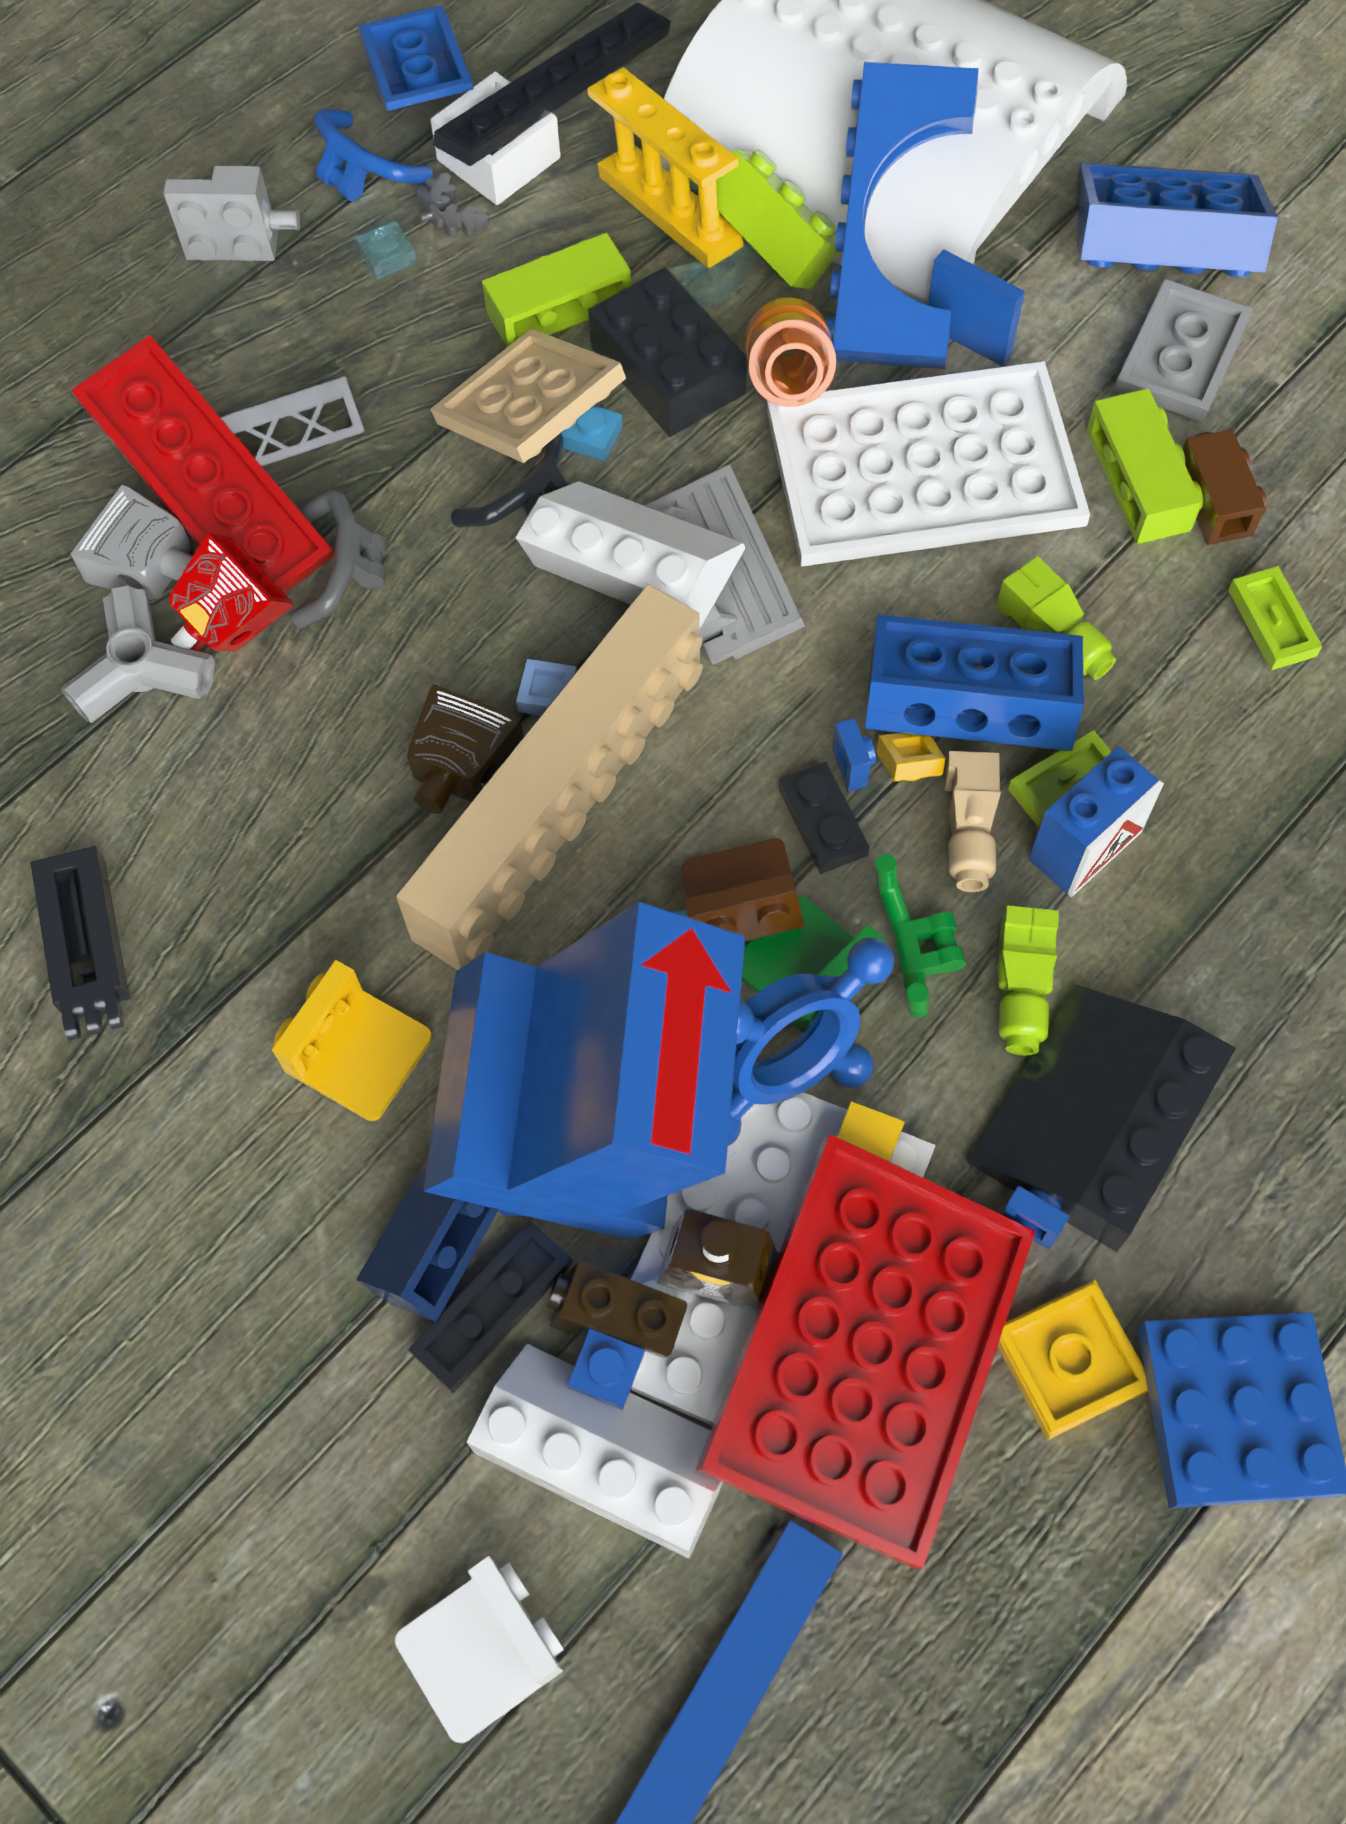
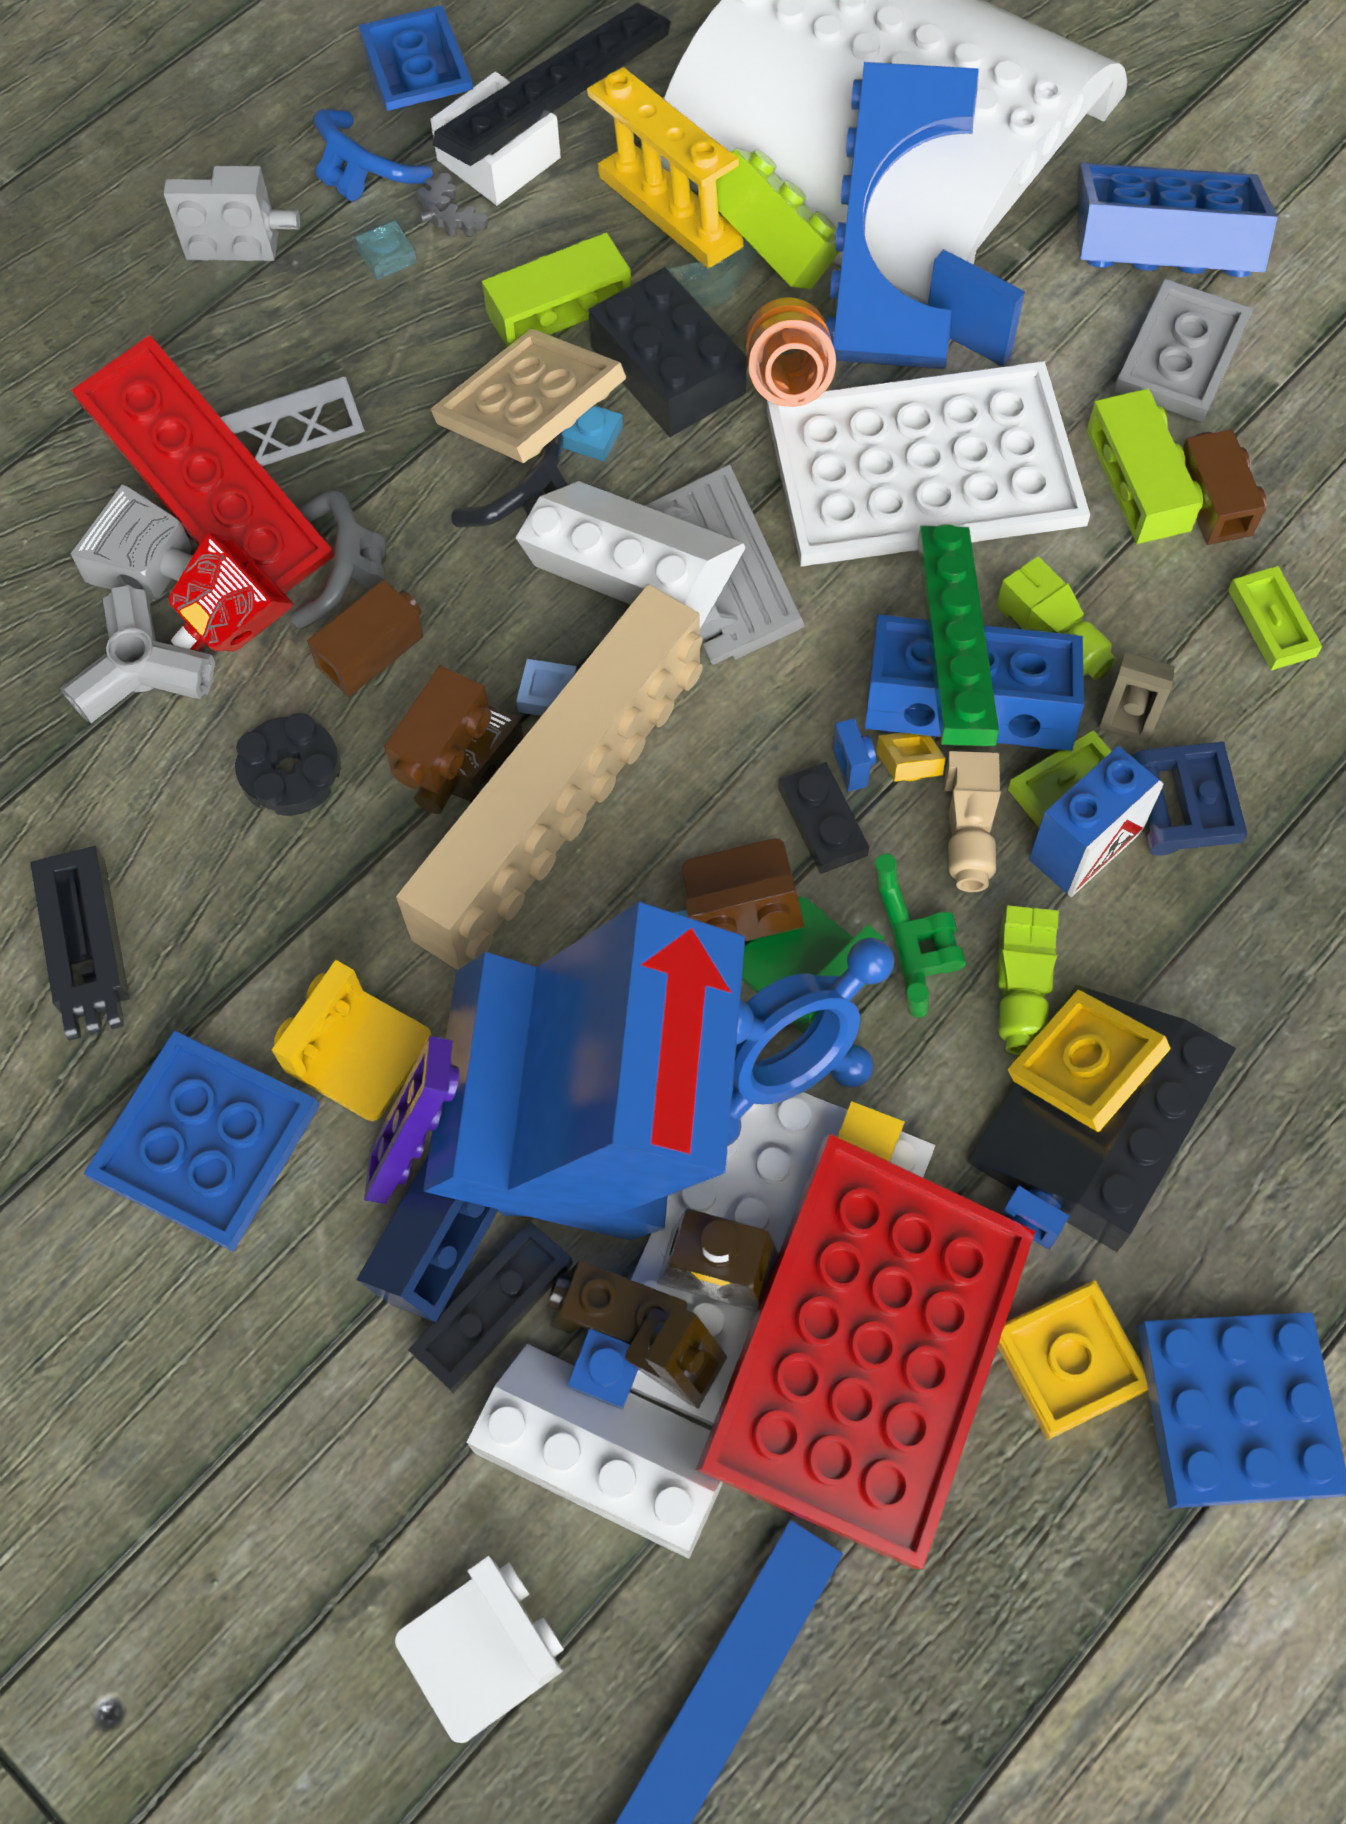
none -> blue plate [84,1030,320,1252]
none -> black plate [235,713,341,816]
none -> reddish brown brick [307,579,424,697]
none -> dark purple plate [364,1036,459,1204]
none -> reddish brown brick [384,665,491,794]
none -> dark brown slope [625,1304,728,1409]
none -> green plate [918,524,999,746]
none -> yellow plate [1007,989,1171,1133]
none -> dark tan slope [1099,652,1174,743]
none -> dark blue plate [1131,741,1248,856]

